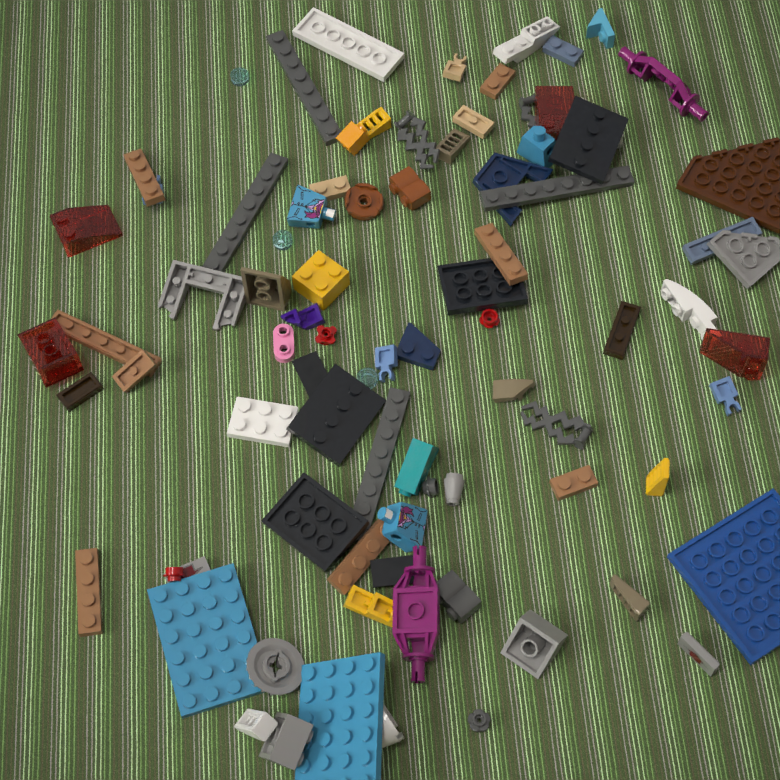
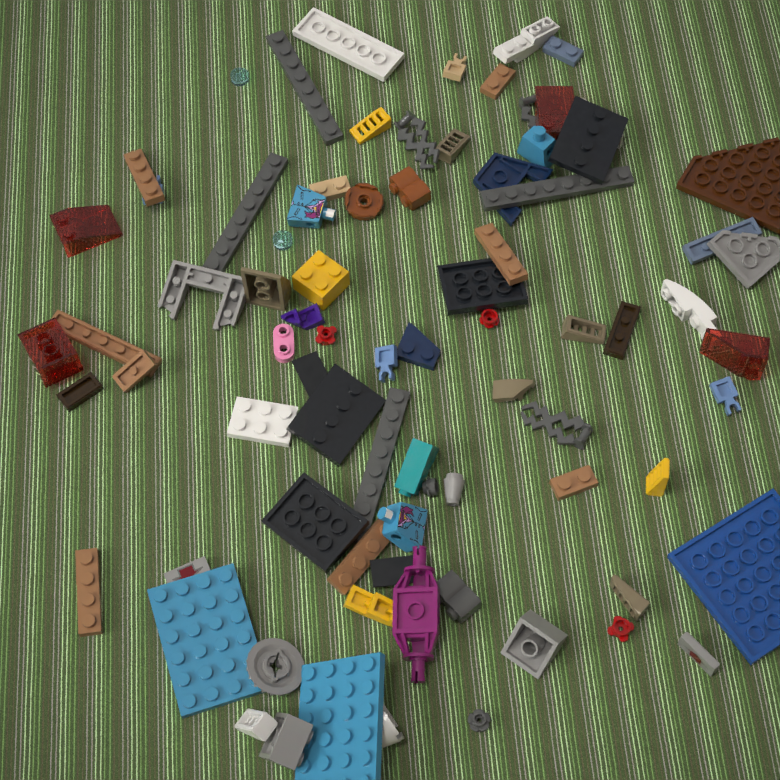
red plate [163,567,185,582] -> none
light orange brick [336,121,370,156] -> none
clear light blue tile [357,368,378,389] -> none
tan plate [452,105,495,139] -> none
medium azure slope [586,8,615,49] -> none
magenta plate [618,46,709,122] -> none
none -> dark tan slope [561,315,607,344]
none -> red plate [607,616,634,642]

